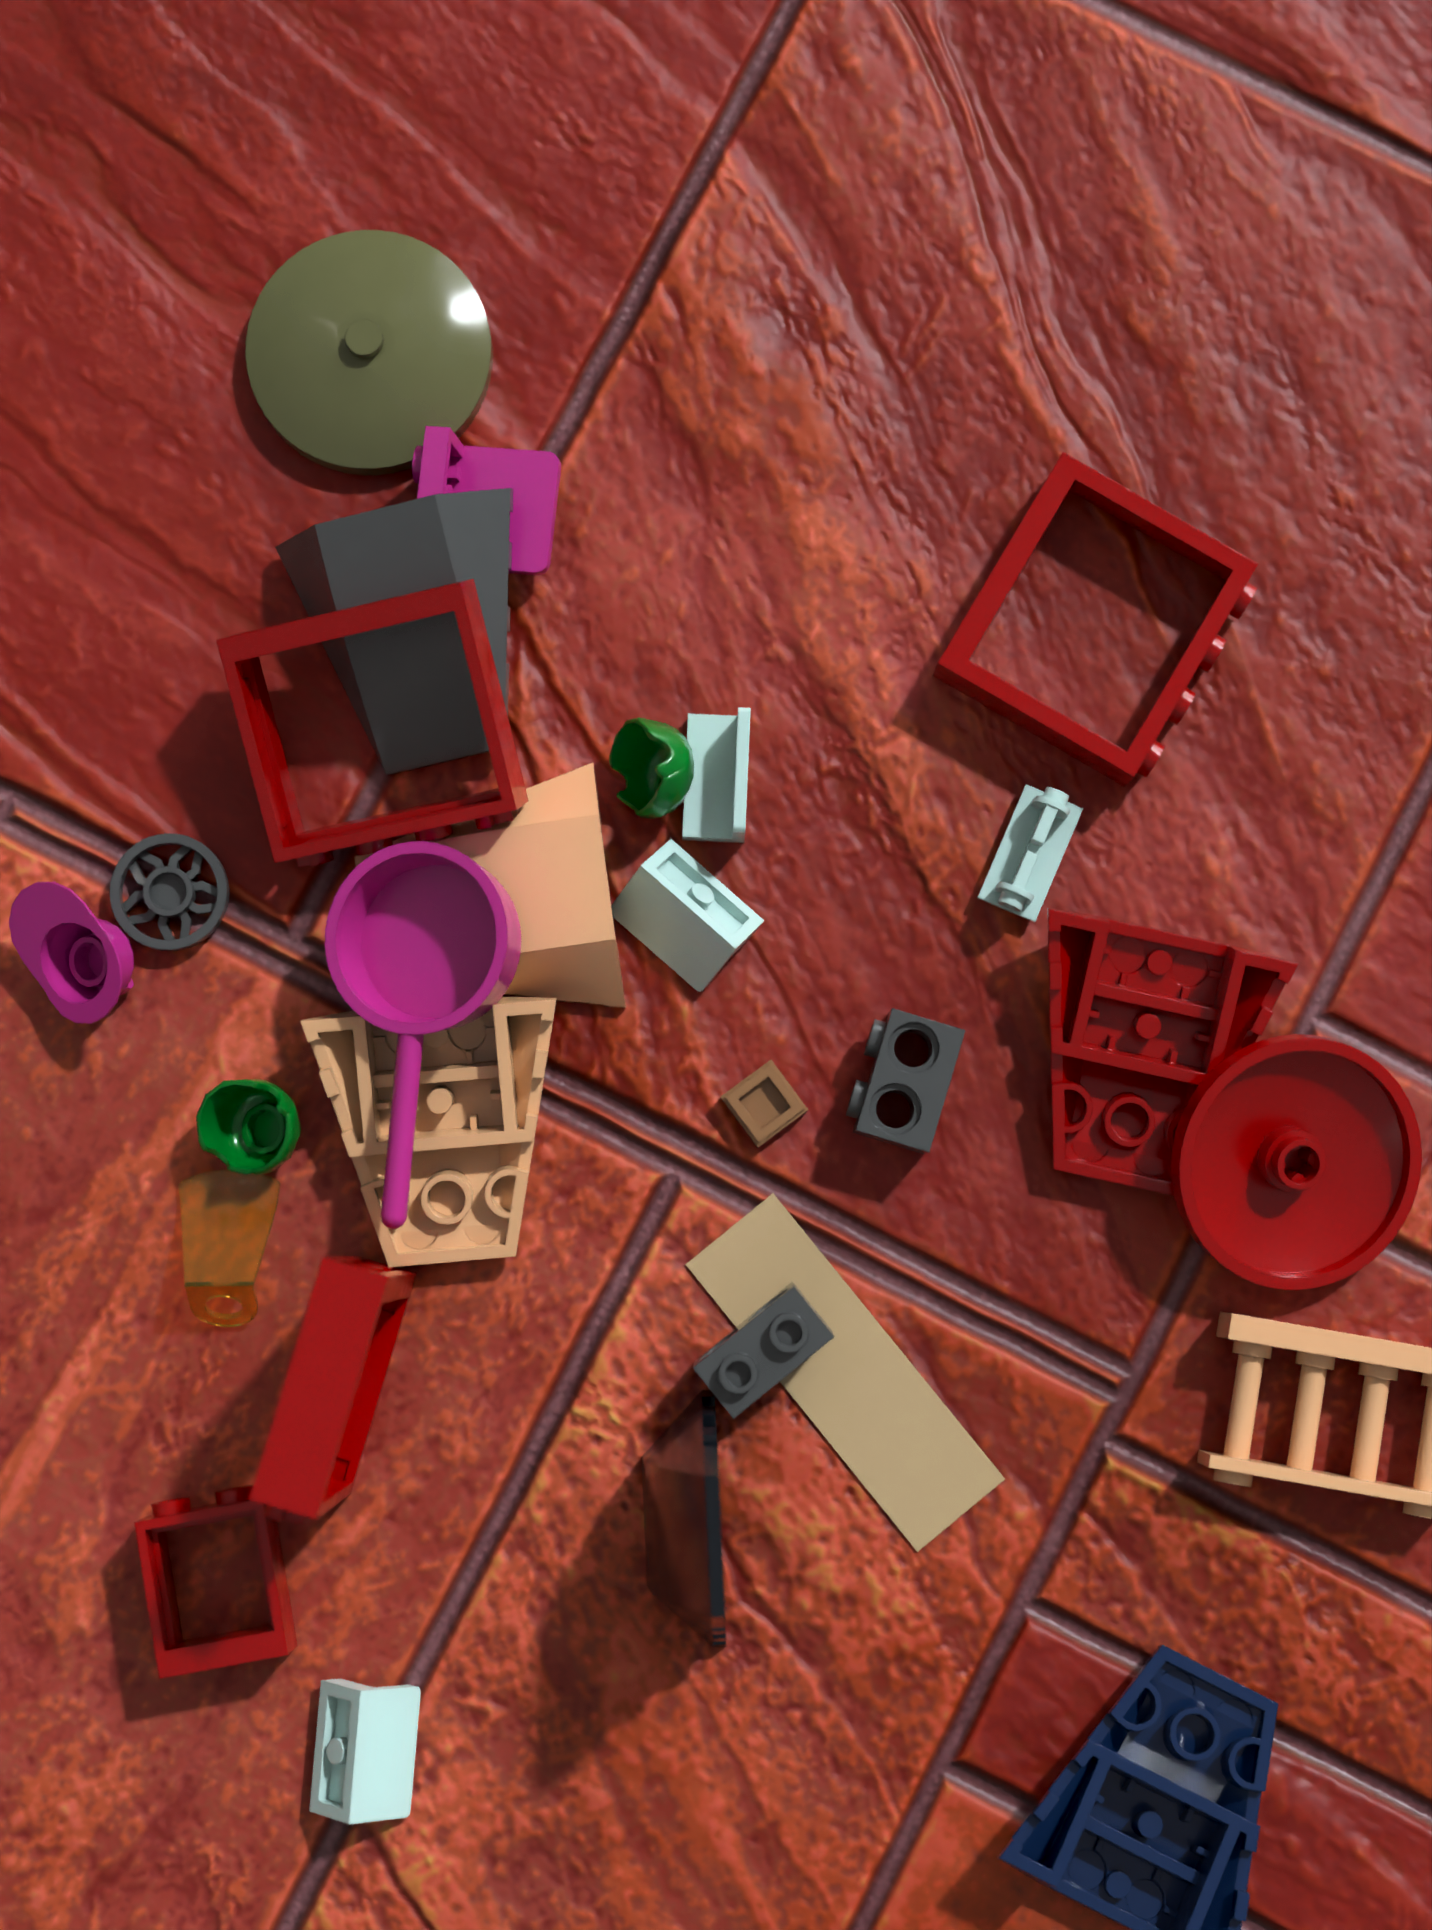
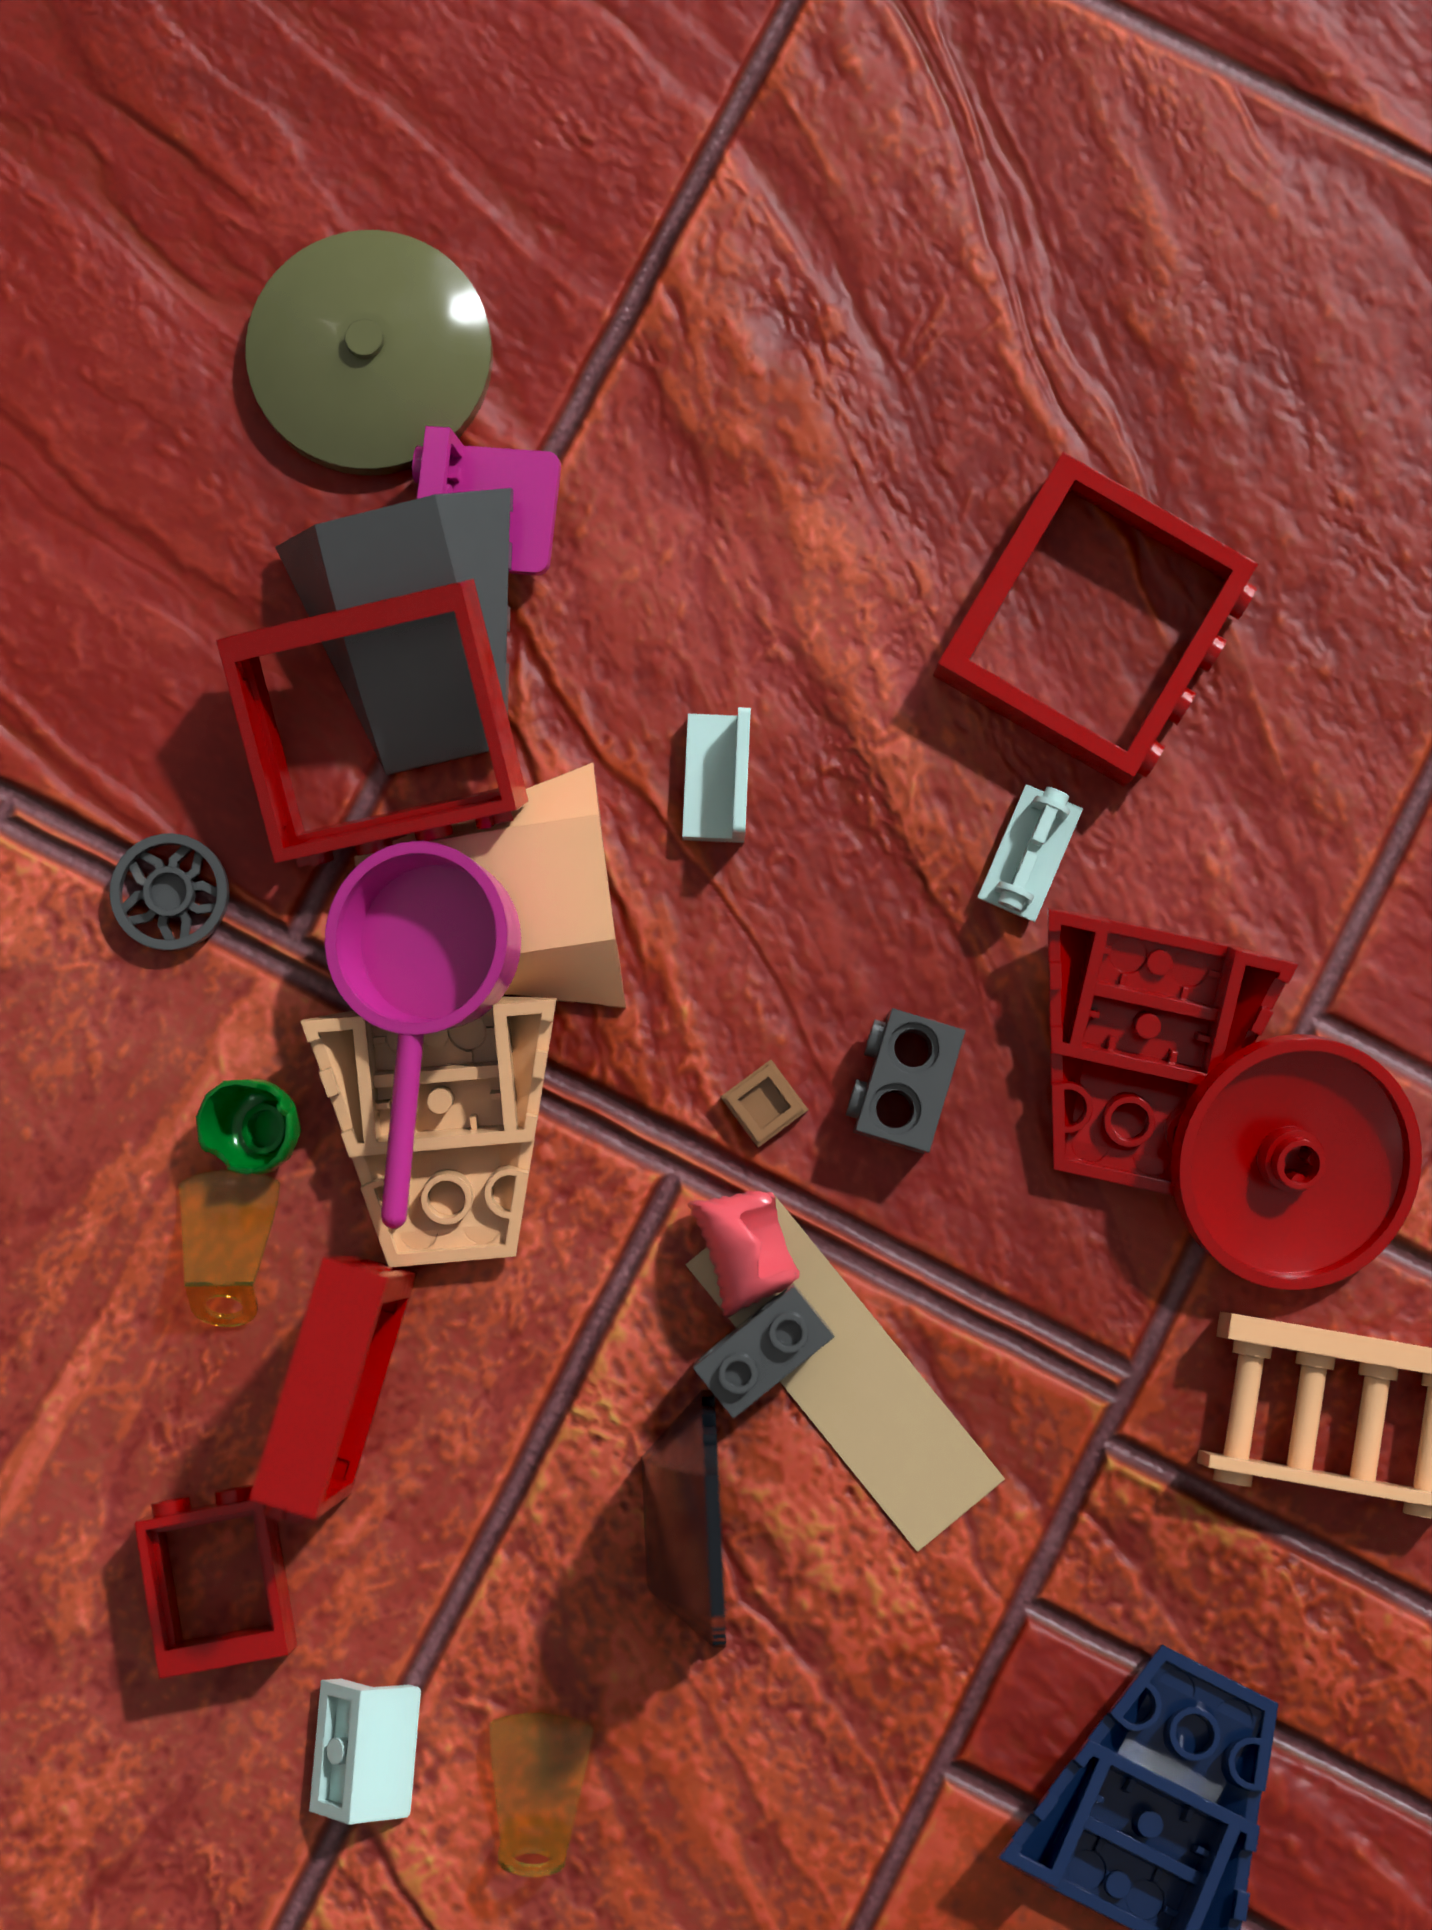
dark pink piece [9,882,134,1024] -> none
green hair [609,717,694,819] -> none
light aqua panel [612,839,765,992] -> none
none -> clear yellow piece [490,1713,594,1877]
none -> coral hair [687,1191,799,1318]

